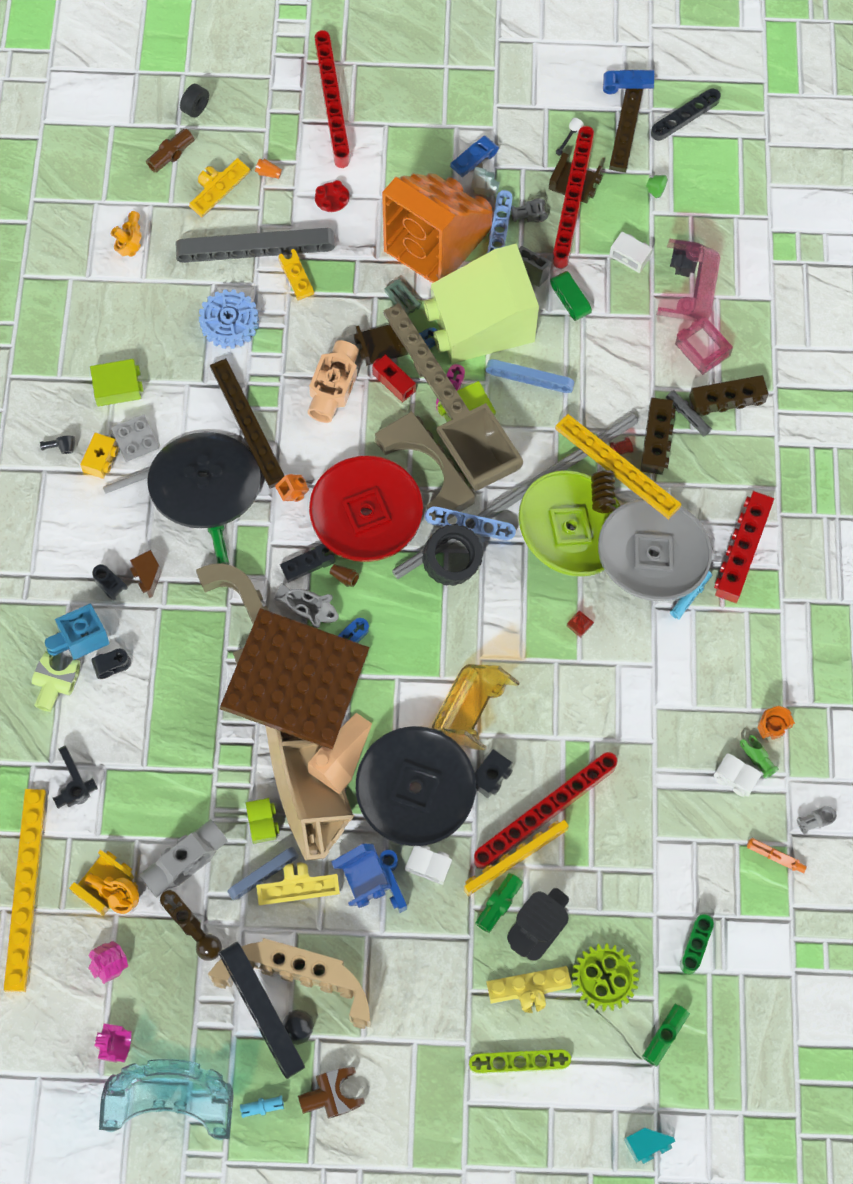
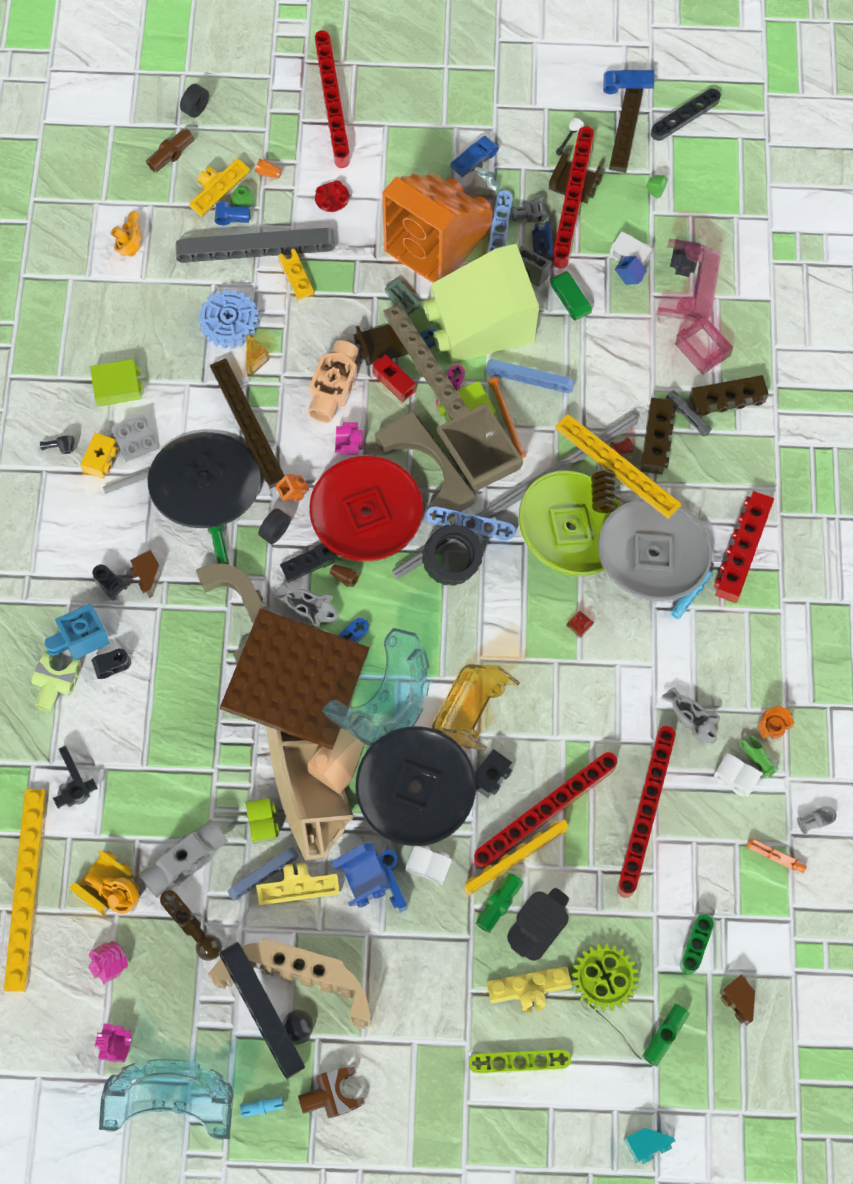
none -> blue piece [214,202,250,226]
none -> bright green cone [231,186,255,207]
none -> clear yellow slope [246,335,269,377]
none -> black tyre [258,508,291,544]
none -> clear light blue windscreen [322,628,430,747]
none -> dark pink hair [335,422,363,455]
none -> orange bar [488,378,527,459]
none -> dark blue hinge [532,221,553,261]
none -> blue brick [615,256,647,285]
none -> red beam [617,726,676,898]
none -> light grey animal [661,687,720,743]
none -> reddish brown slope [720,975,755,1026]

